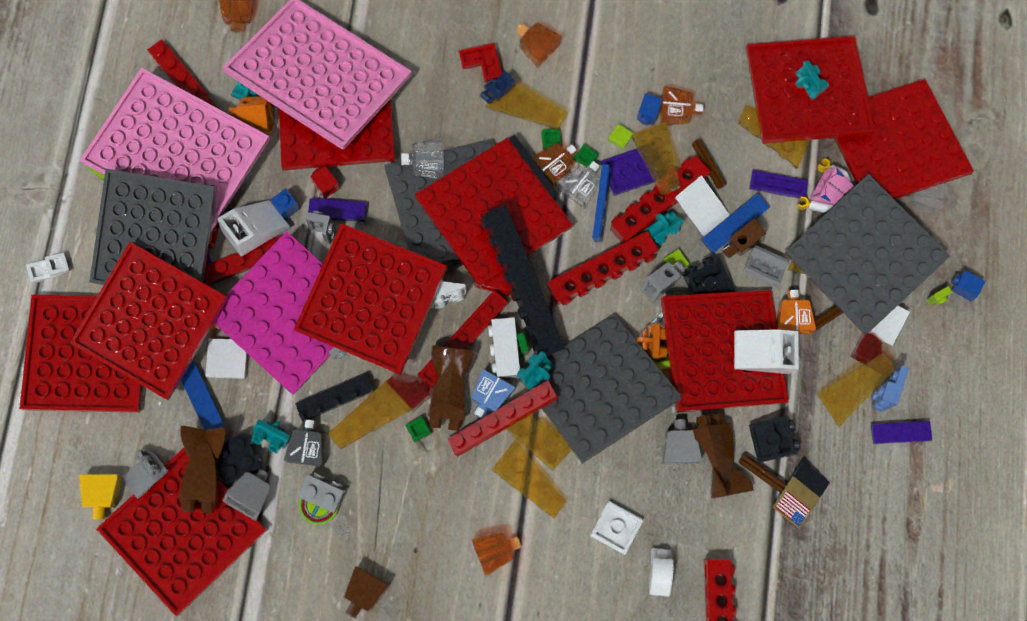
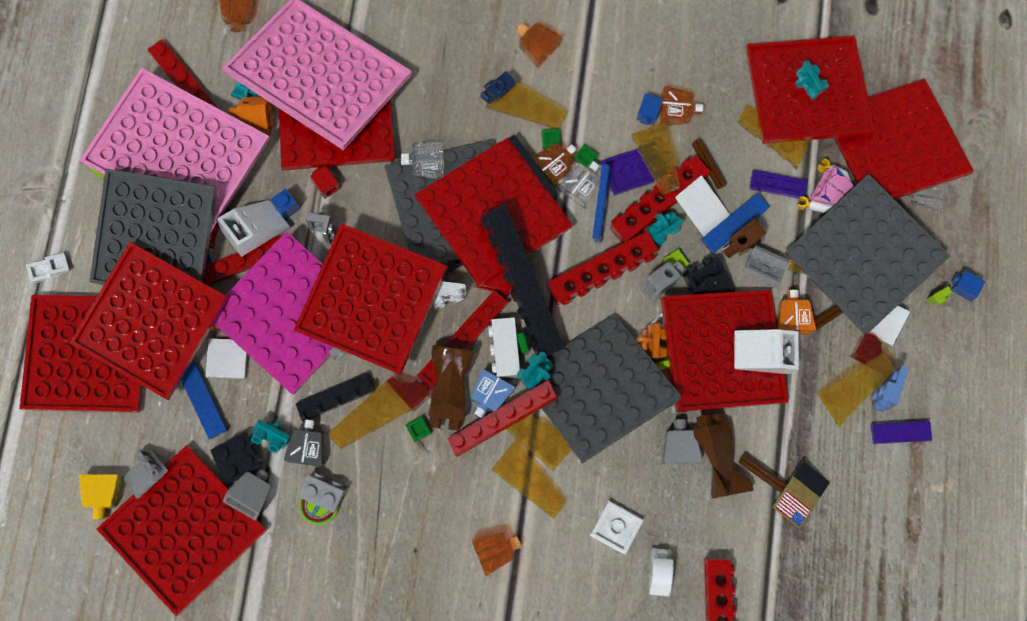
reddish brown hips [179,426,228,514] -> none
dark purple tile [308,198,367,222] -> none
reddish brown torso [344,566,390,619] -> none
red plate [459,43,502,83] -> none
lime tile [608,124,634,150] -> none
black plate [749,416,801,463] -> none

